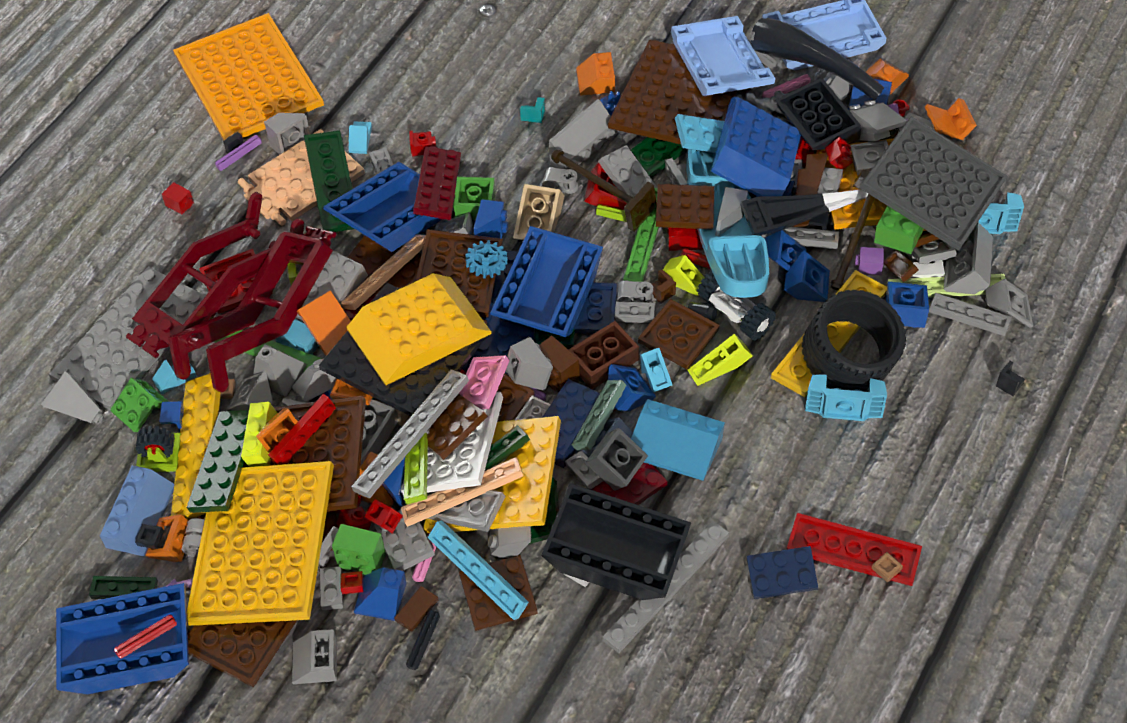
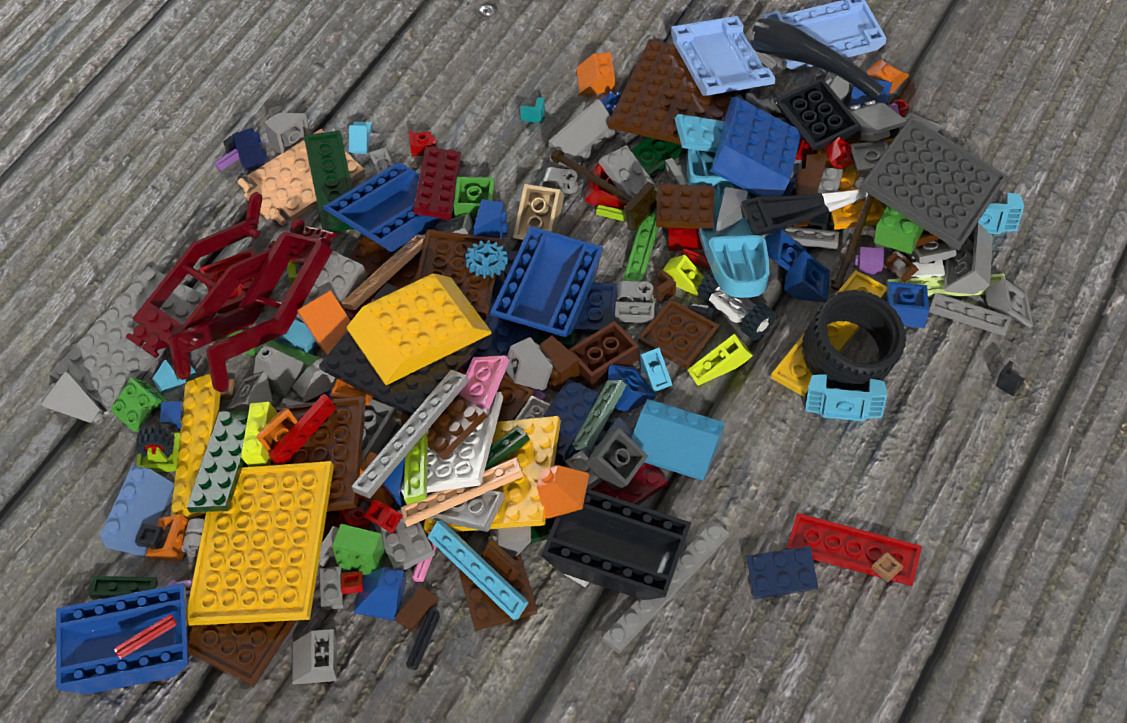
red brick [162,182,194,215] -> none
light orange plate [173,13,324,141] -> none
bright pink axle [762,74,811,98] -> none
orange bracket [925,98,977,140] -> none
none -> clear blue brick [232,128,267,172]
none -> reddish brown tile [481,540,522,585]
none -> orange slope [537,465,589,519]

